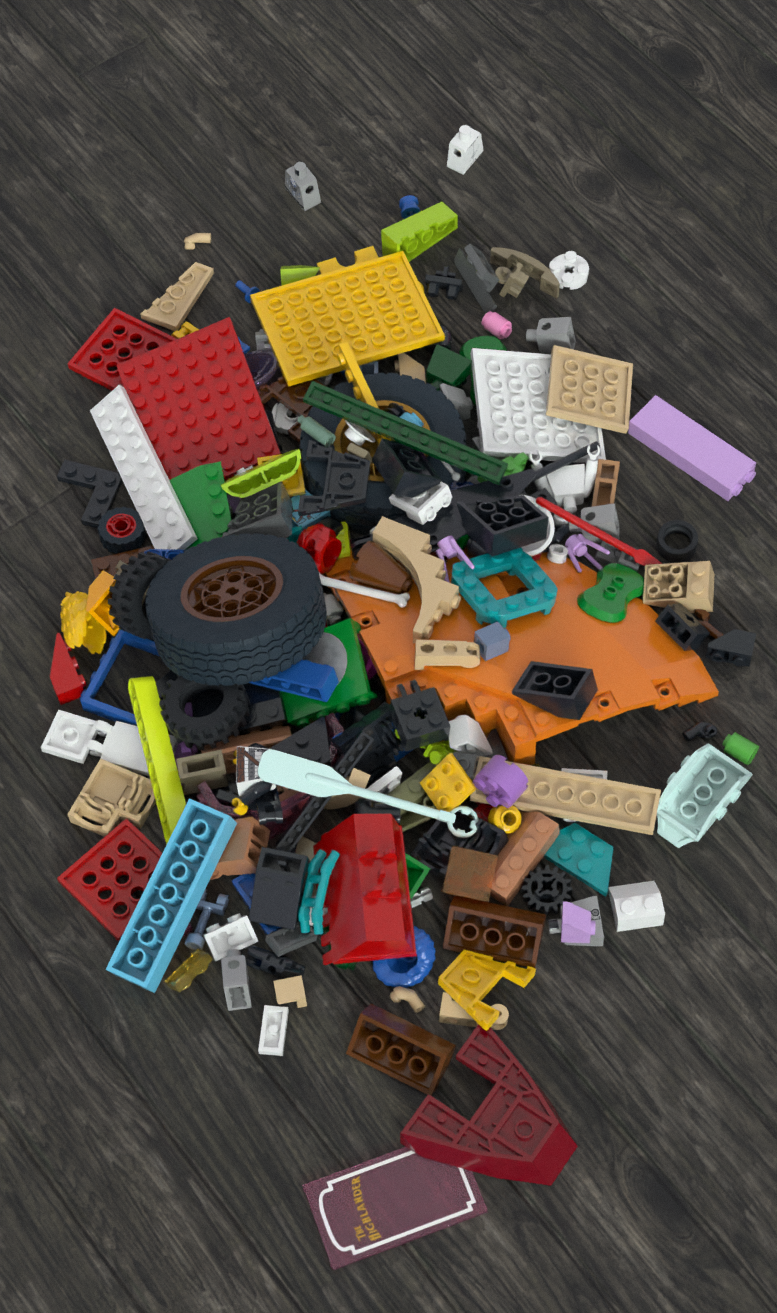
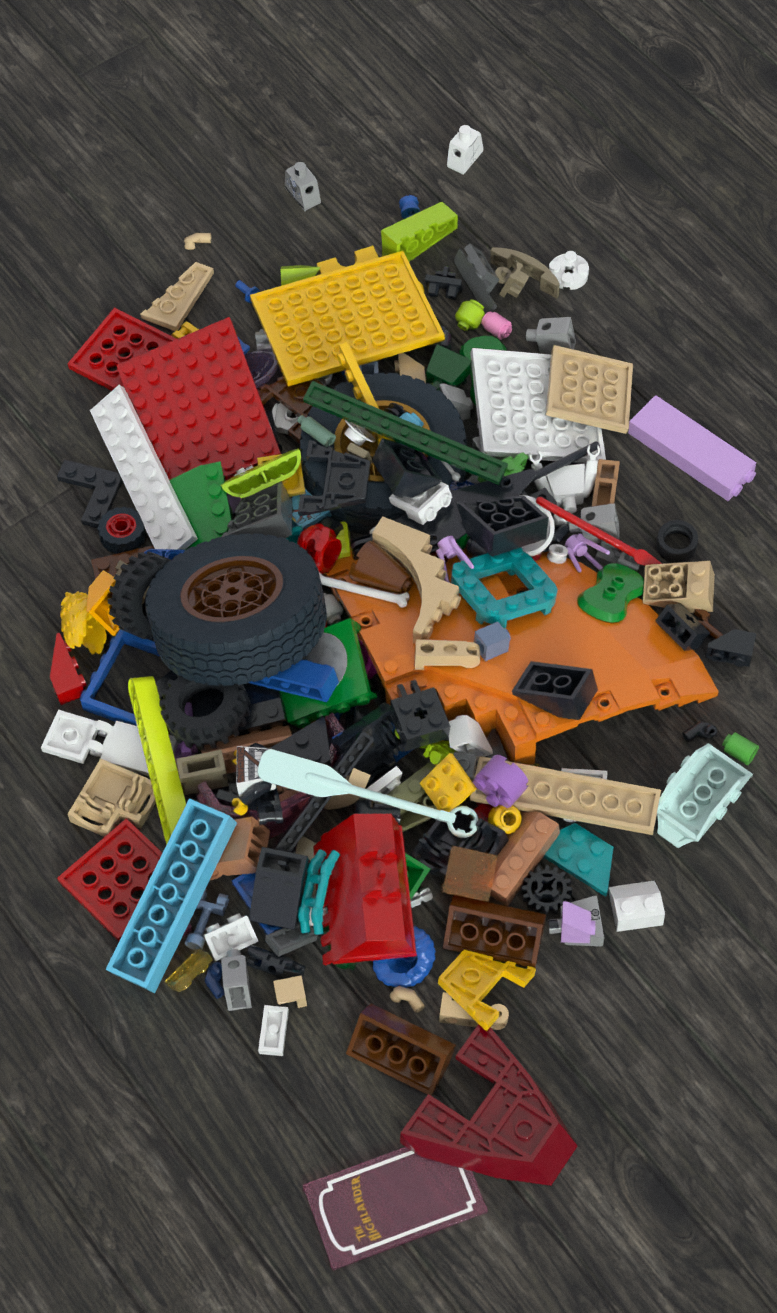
none -> dark blue arm [205,962,225,999]
none -> lime head [455,299,485,331]

